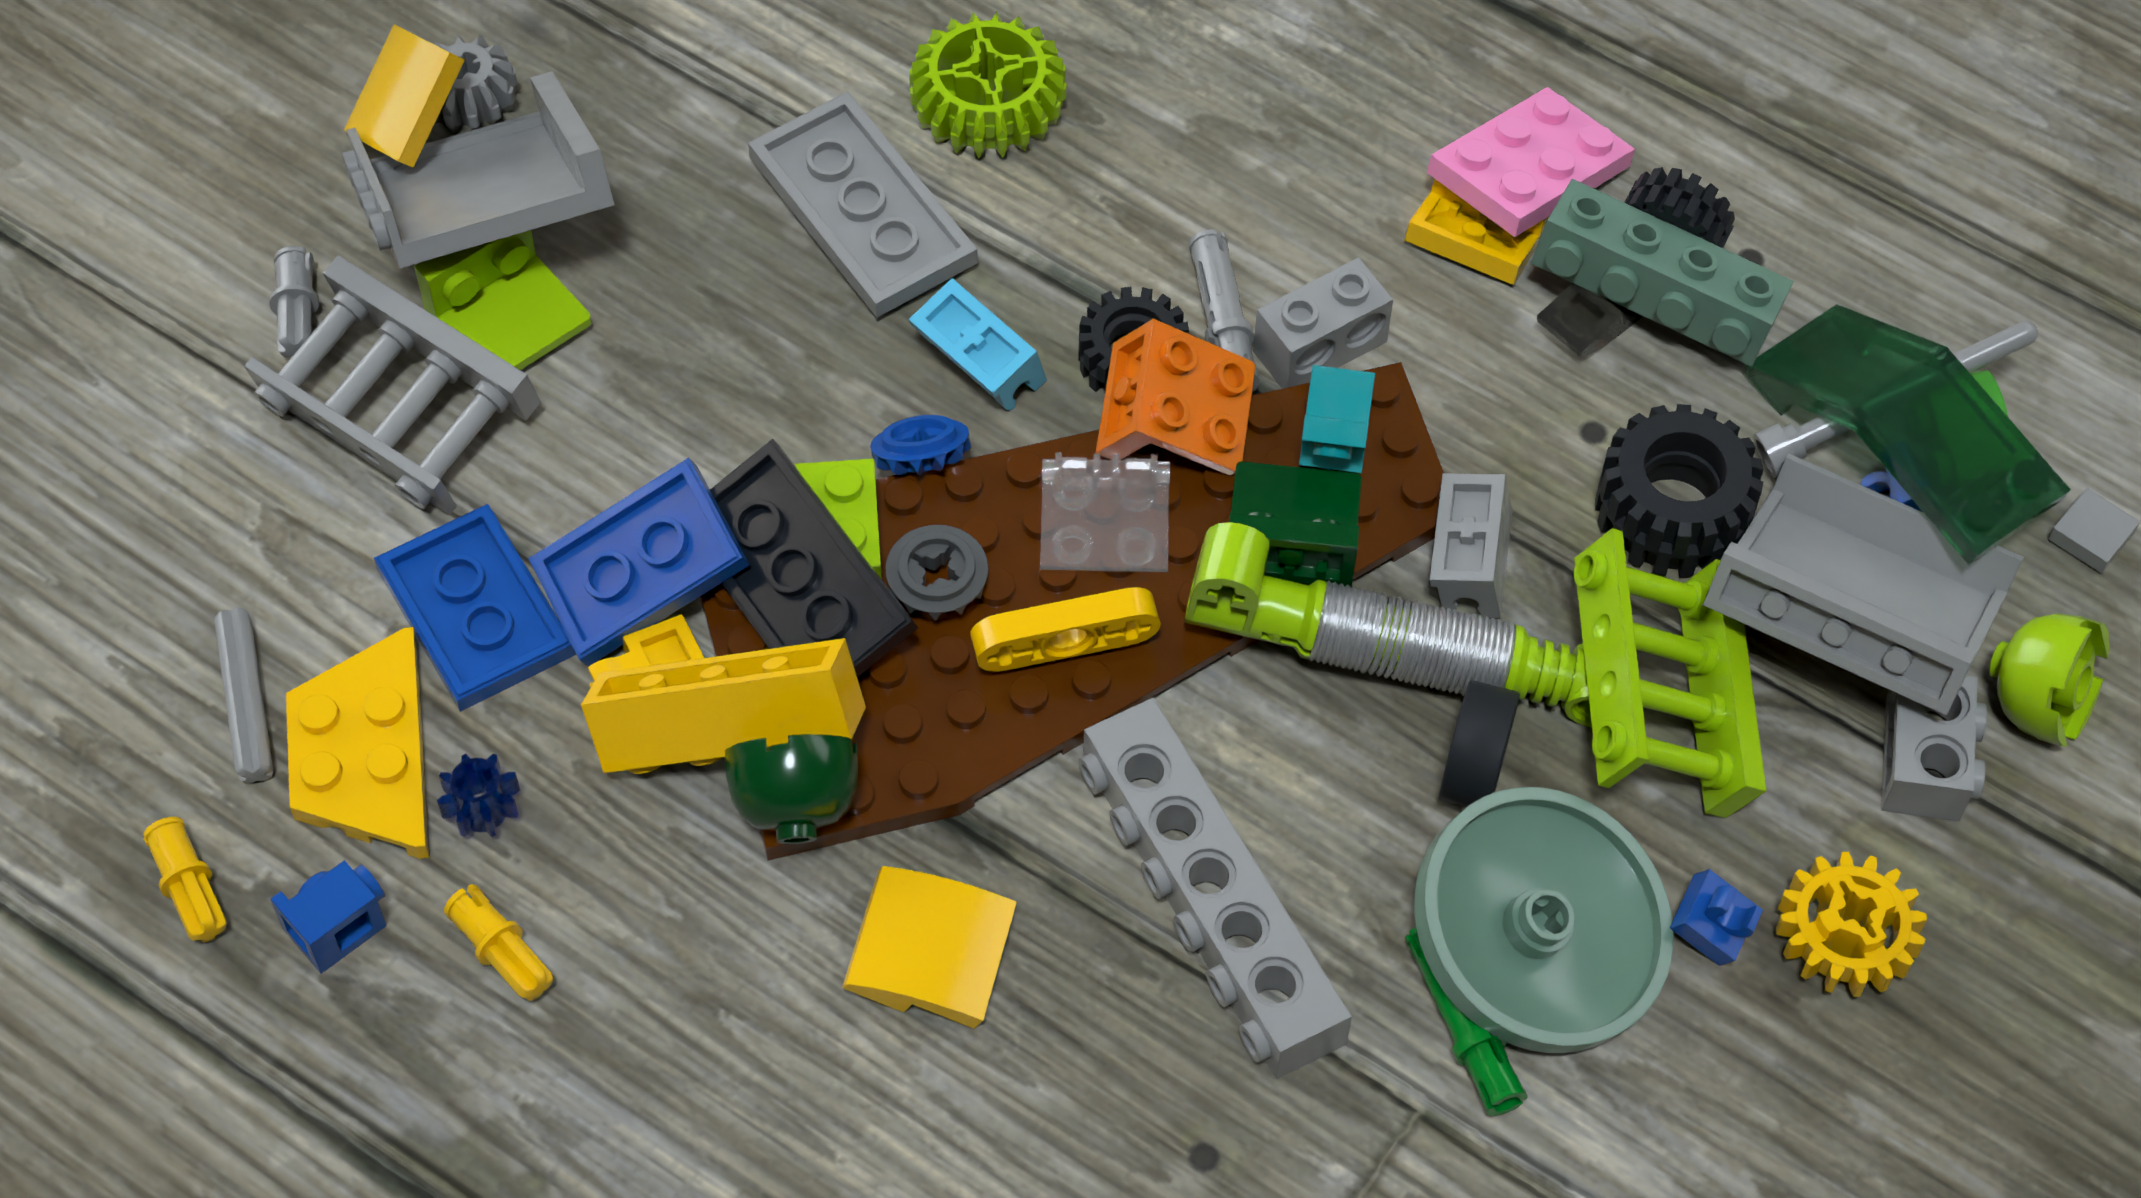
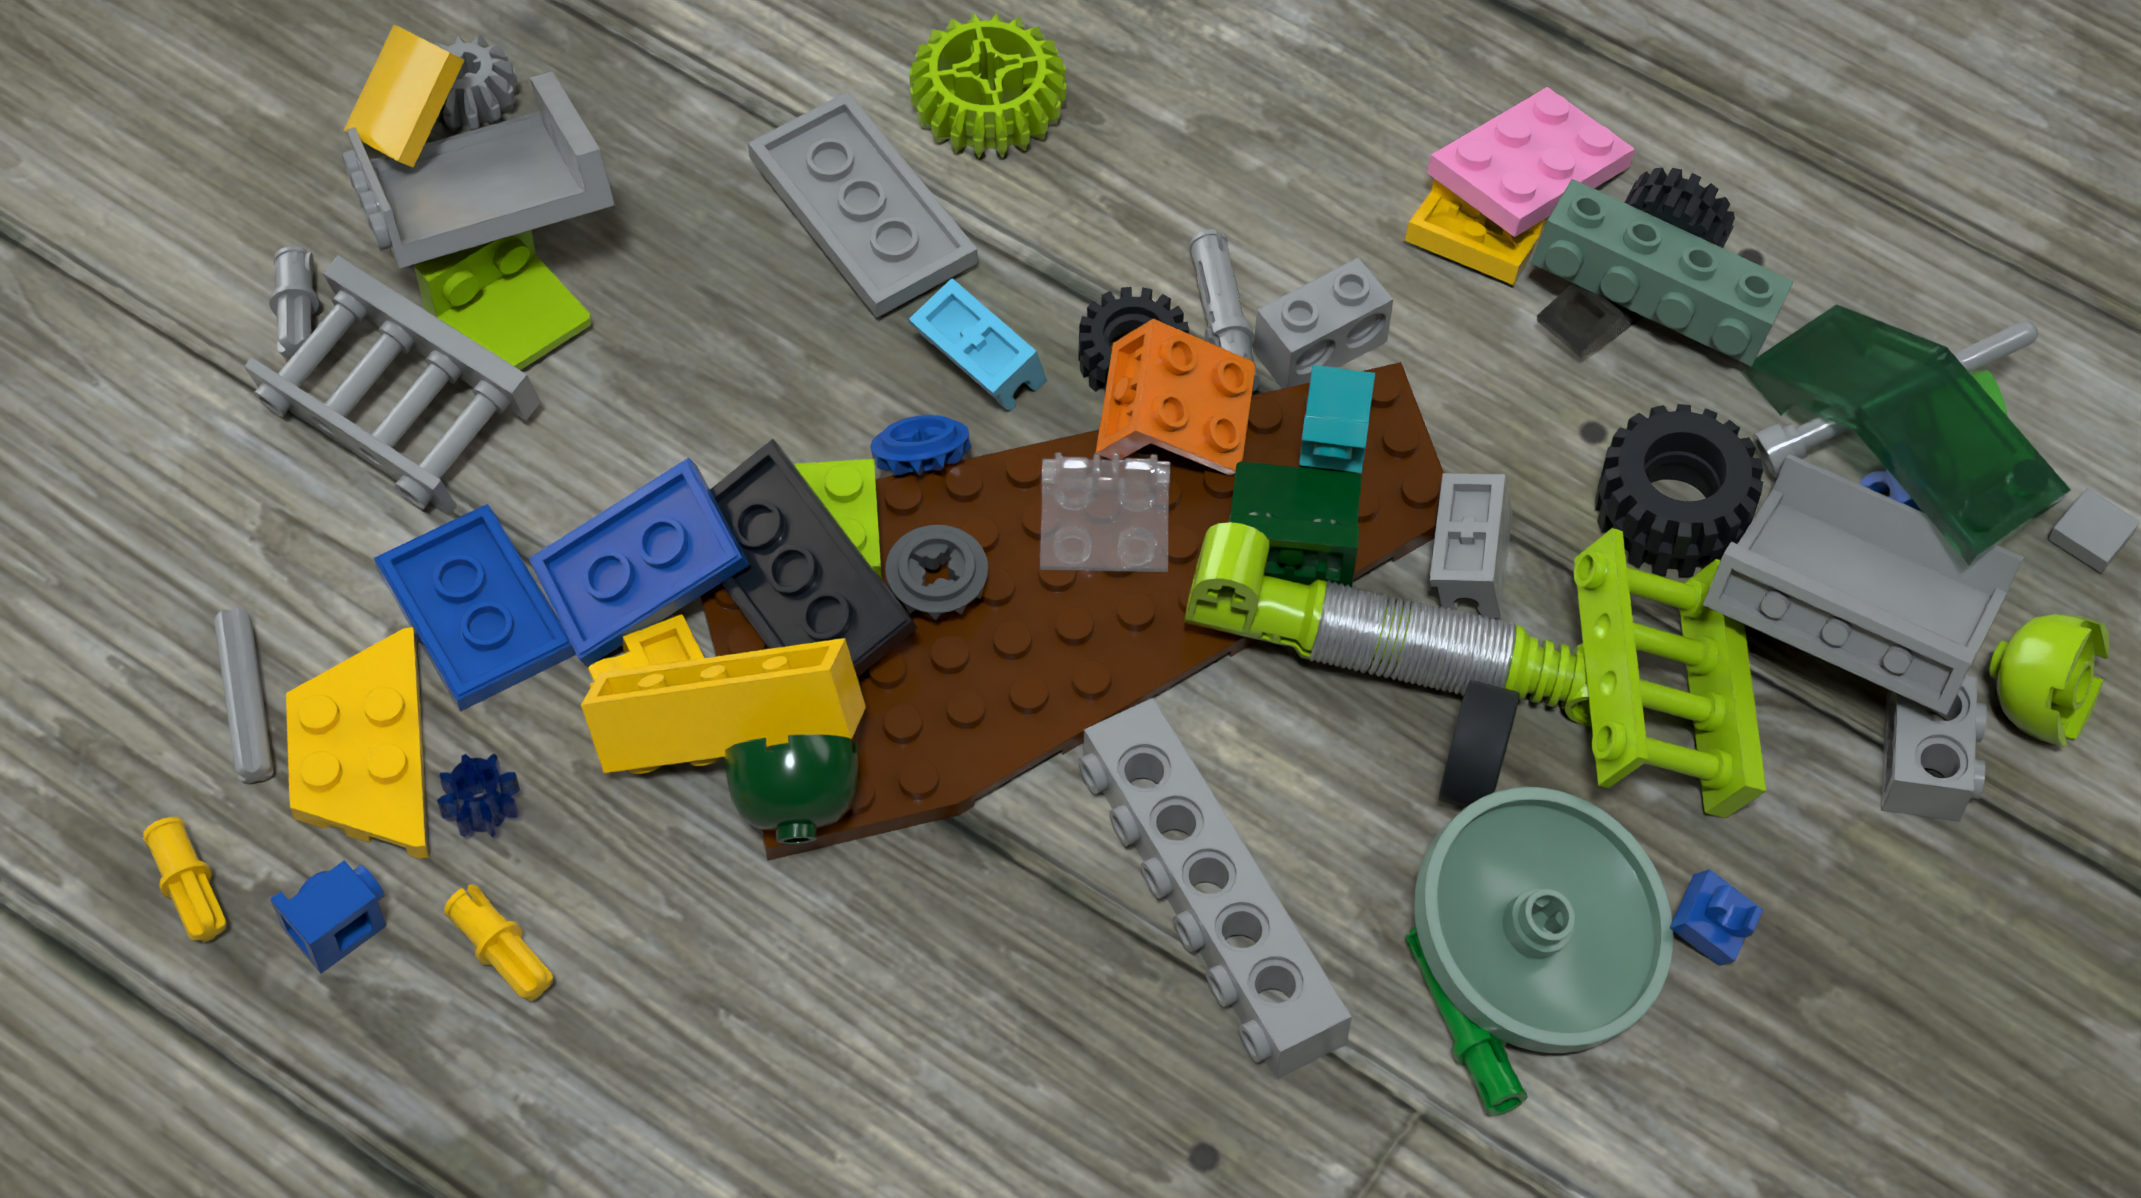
yellow slope [842,866,1017,1029] -> none
yellow beam [970,587,1161,672] -> none
yellow gear [1776,852,1927,997] -> none

